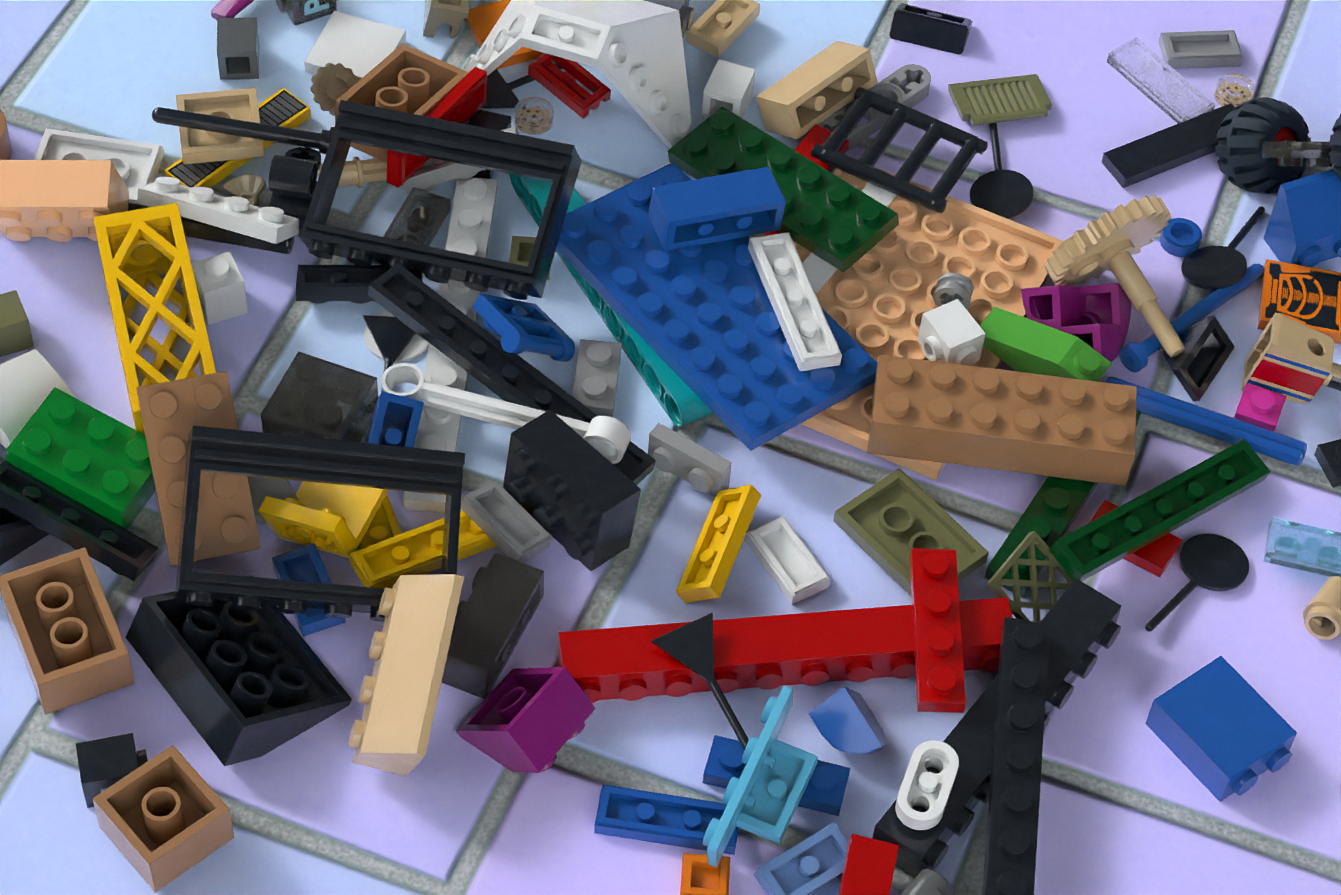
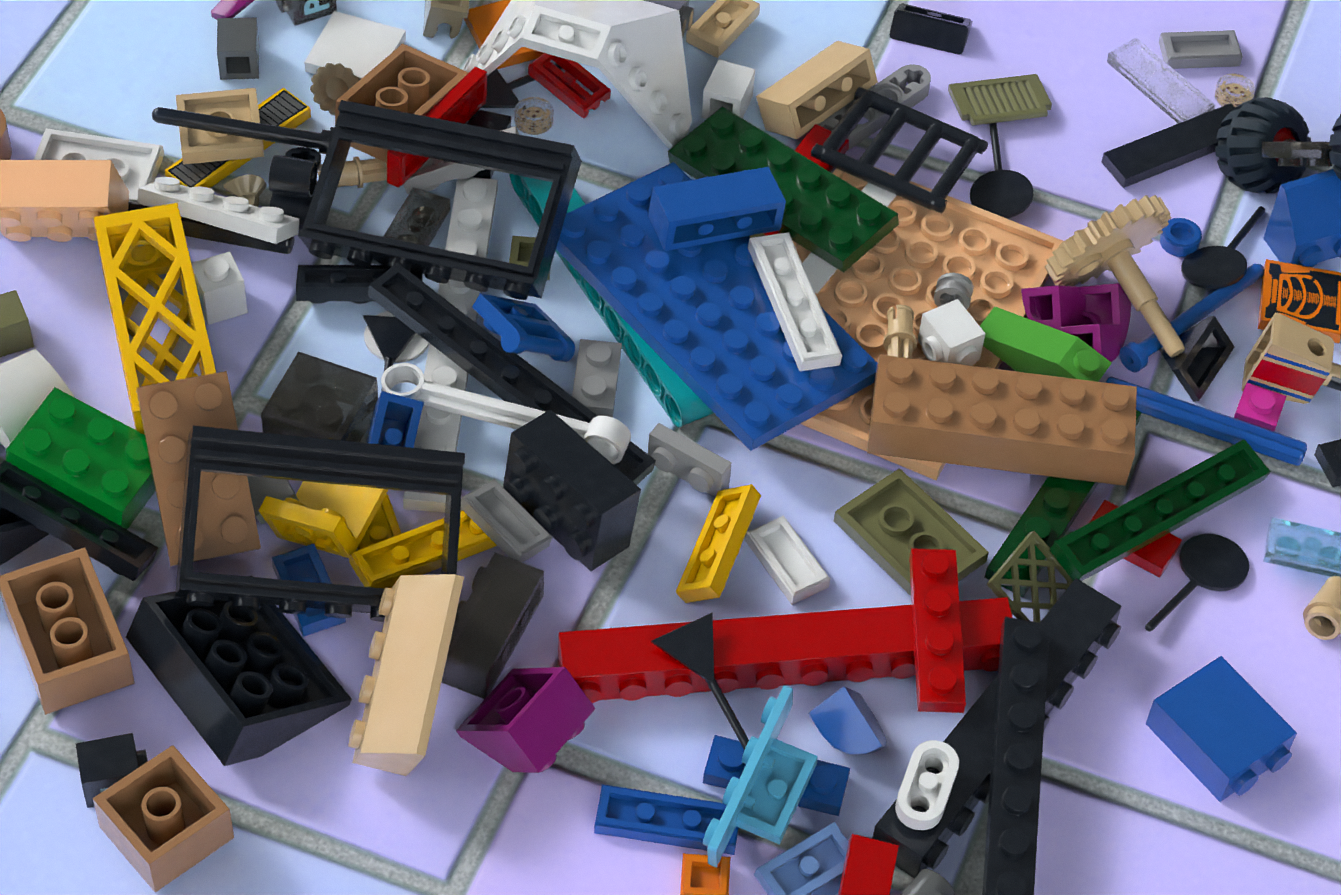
none -> tan axle [883,305,917,358]

